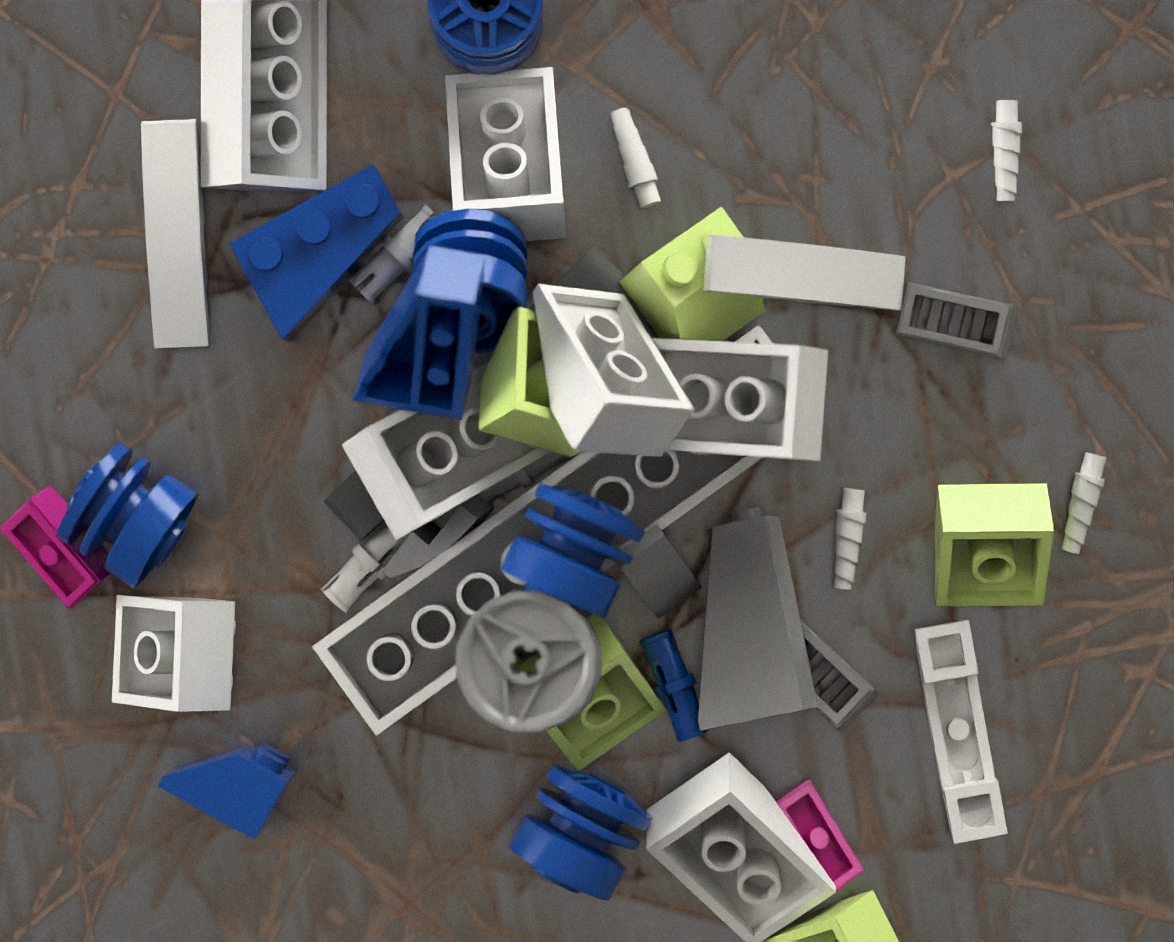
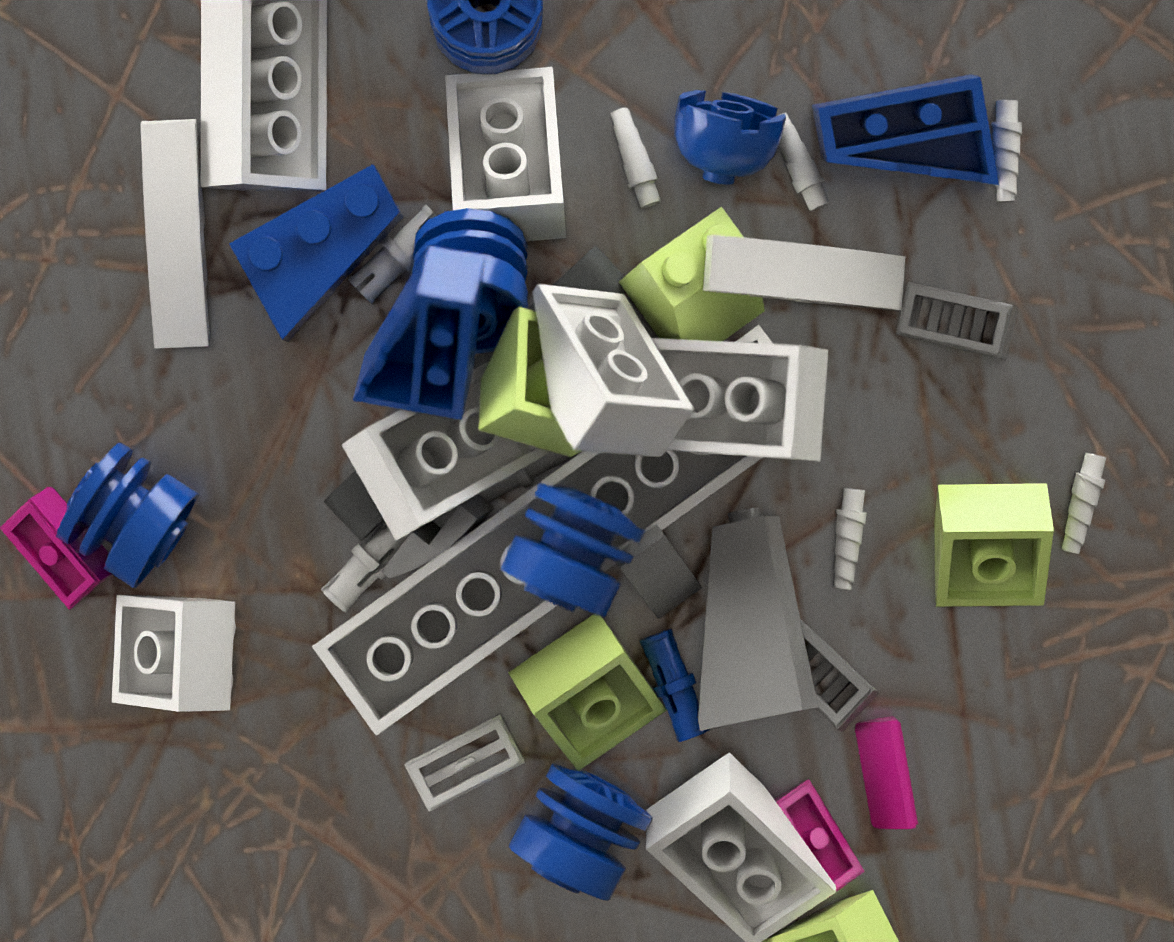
blue slope [158,743,297,840] -> none
light grey piece [456,591,602,732] -> none
white slope [914,619,1008,844] -> none
none -> white tile [404,713,525,812]
none -> blue cylinder [674,90,786,185]
none -> white animal [778,113,830,212]
none -> blue wedge [812,74,999,185]
none -> dark pink slope [855,716,918,829]

